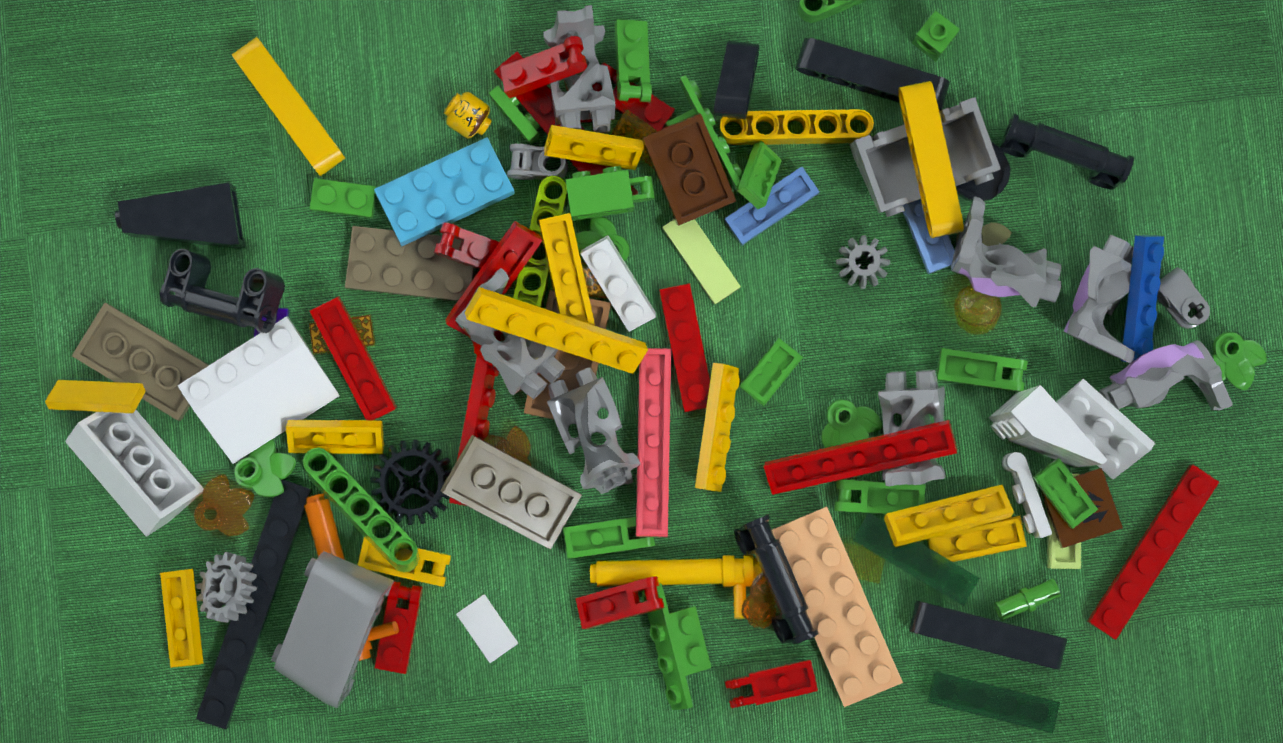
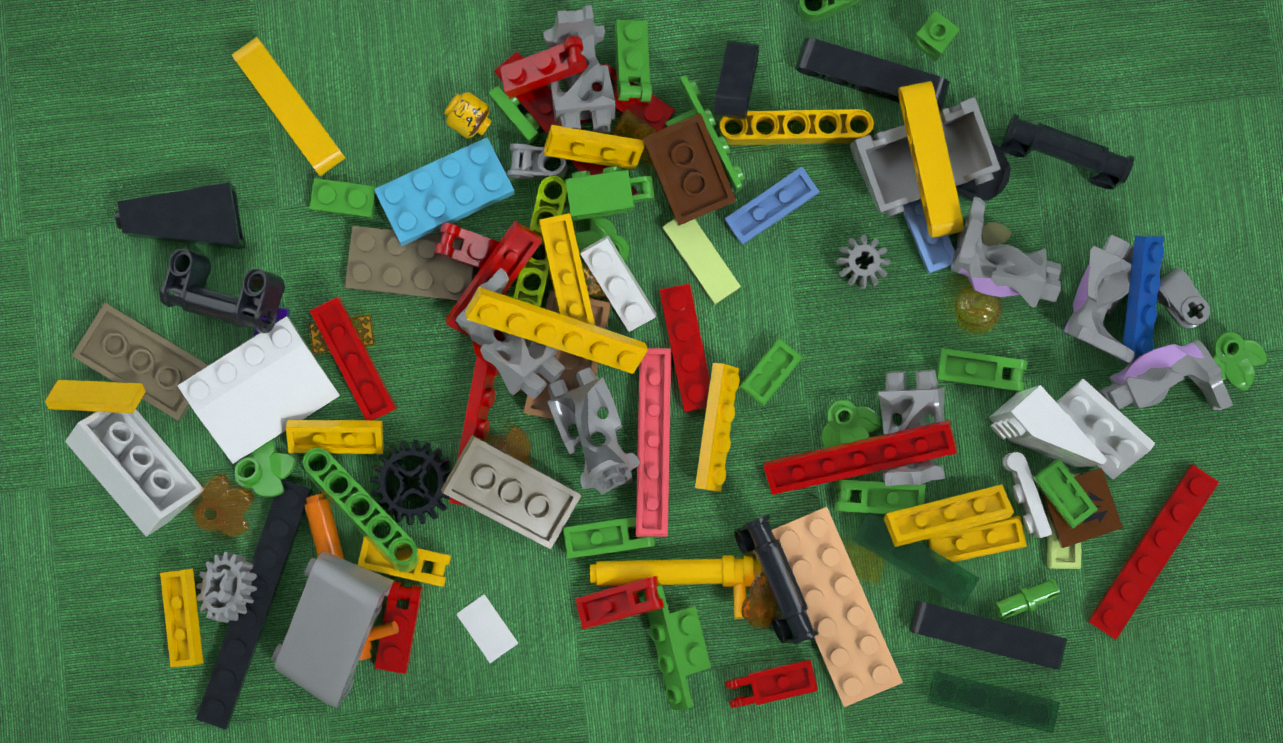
bright green plate [737,141,782,209] -> none

